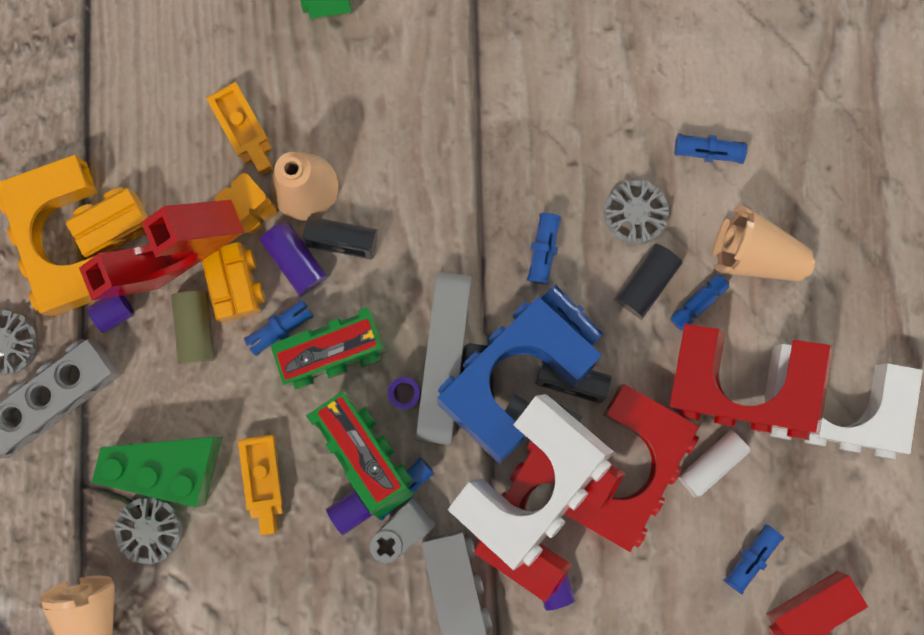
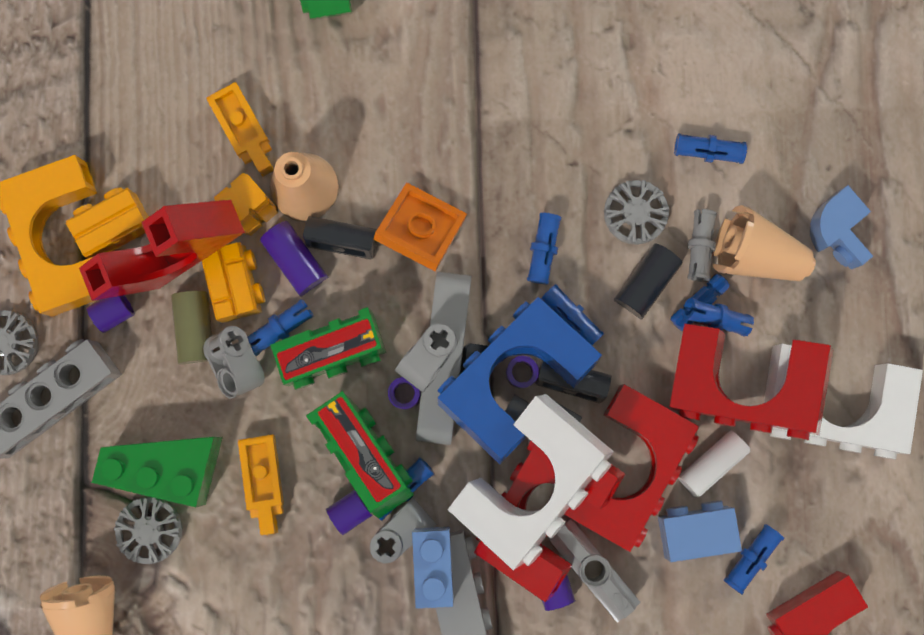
none -> light grey piece [203,326,265,399]
none -> orange plate [374,182,467,272]
none -> light grey piece [395,323,457,392]
none -> medium blue brick [412,527,454,609]
none -> dark purple beam [506,356,539,389]
none -> light grey piece [547,518,641,622]
none -> medium blue brick [658,501,742,562]
none -> blue pin [682,298,754,337]
none -> light grey pin [687,209,717,282]
none -> medium blue brick [810,185,873,270]

